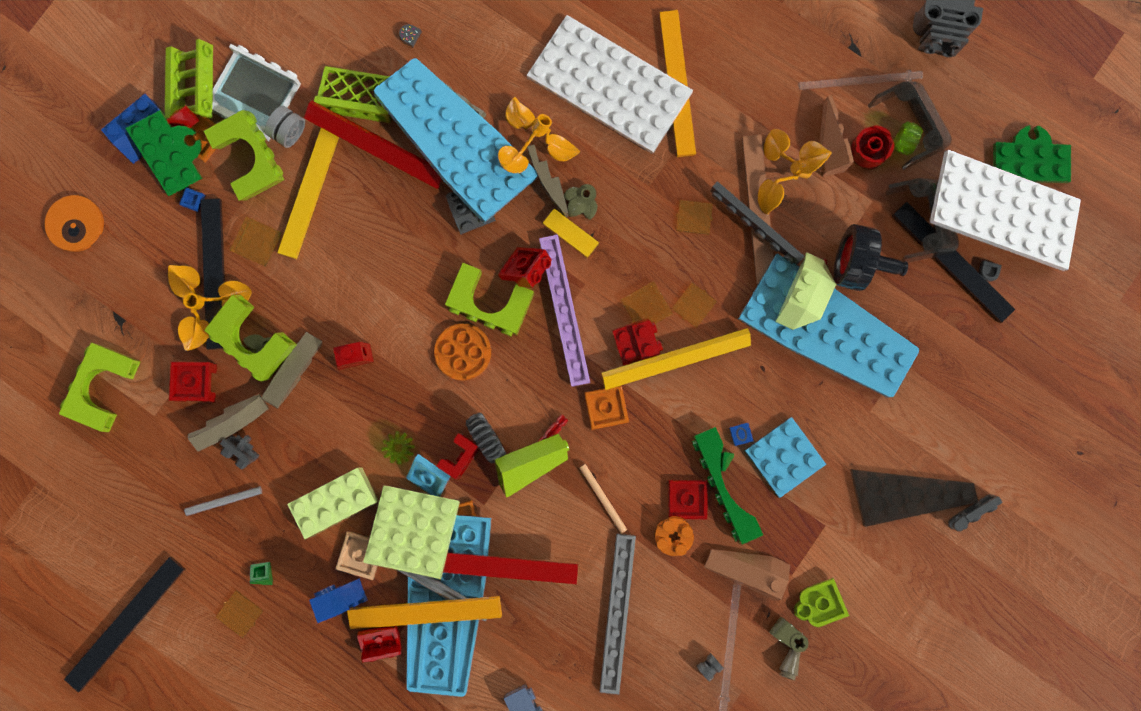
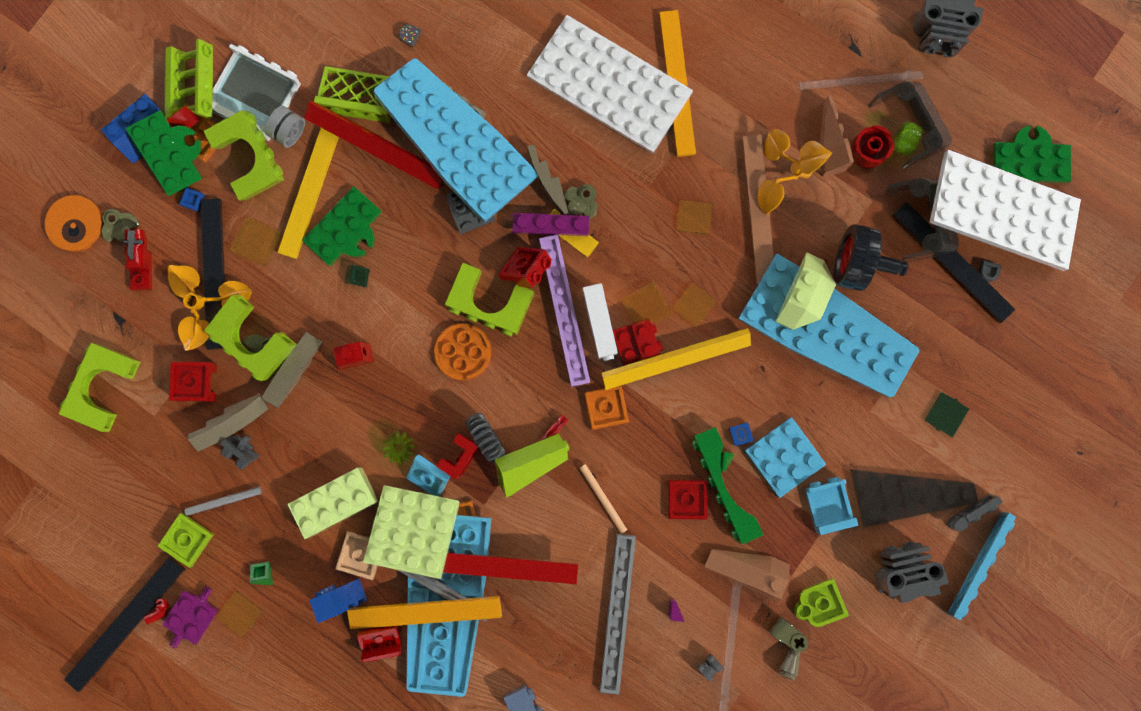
light orange plant [498,97,580,173] -> none
orange plate [654,516,694,556] -> none
dark grey plate [710,181,805,265] -> none
none -> olive plate [101,209,140,243]
none -> red plate [124,229,152,291]
none -> red arm [144,598,169,625]
none -> lime plate [158,513,214,568]
none -> magenta plate [162,586,219,648]
none -> green plate [302,186,382,267]
none -> clear green slope [344,265,370,288]
none -> magenta plate [513,213,589,236]
none -> white slope [582,283,618,361]
none -> magenta slope [668,598,685,622]
none -> medium azure panel [804,477,859,535]
none -> dark grey piece [875,541,949,603]
none -> clear green piece [924,392,969,437]
none -> medium azure plate [947,512,1016,620]

